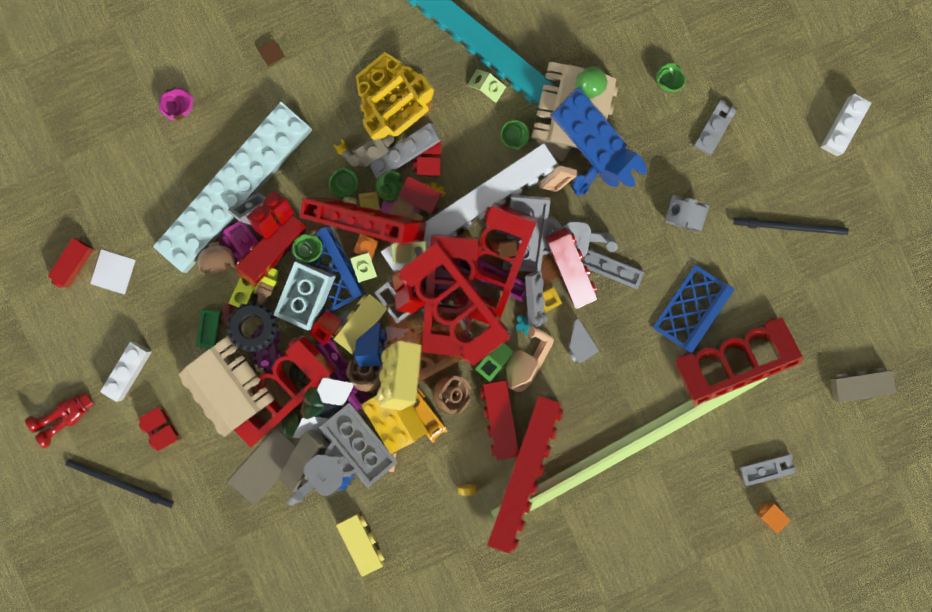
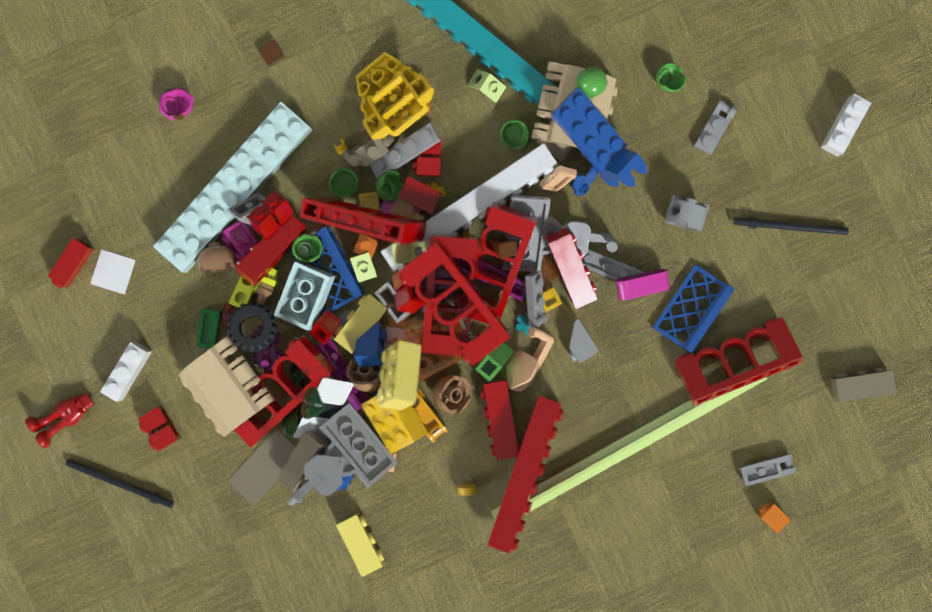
none -> dark pink beam [616,269,670,300]

